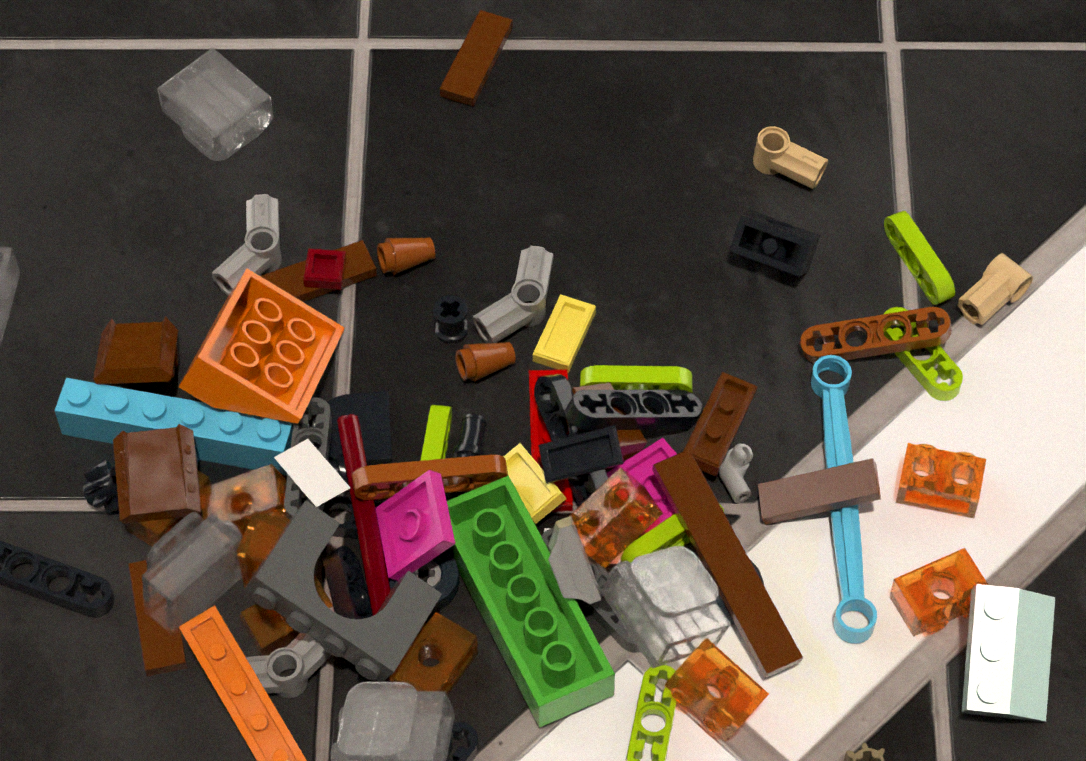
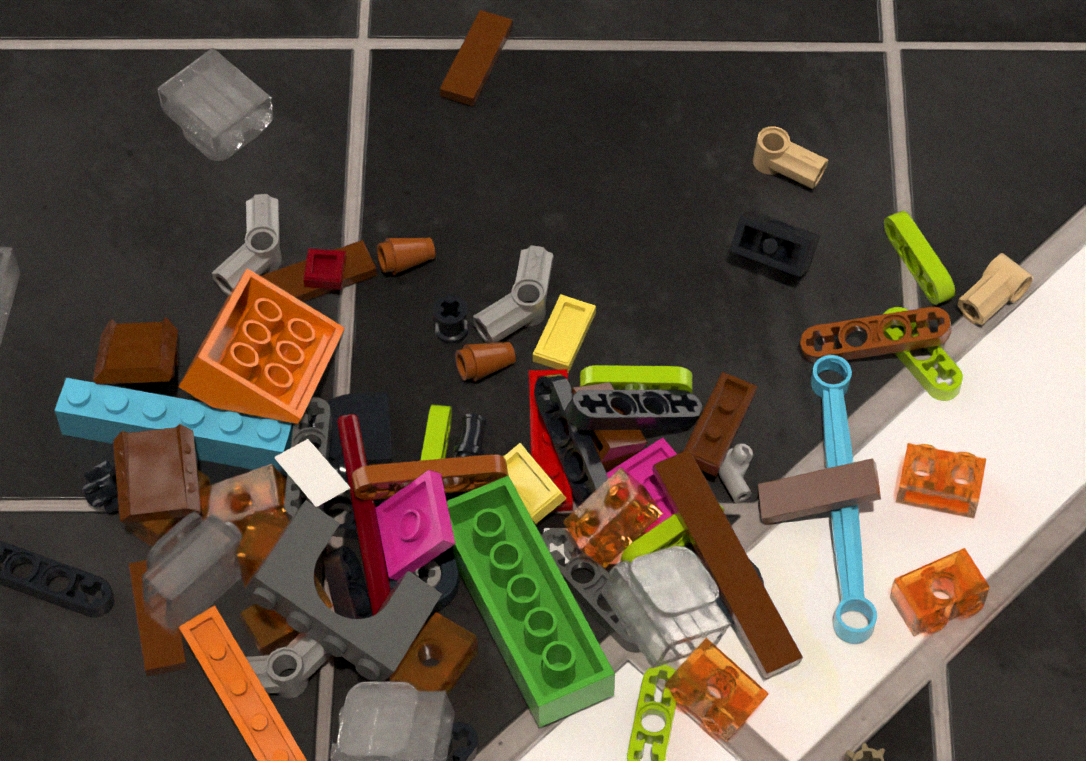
black tile [538,425,624,484] -> none
light grey slope [548,516,601,604] -> none
light aqua slope [961,584,1055,722] -> none

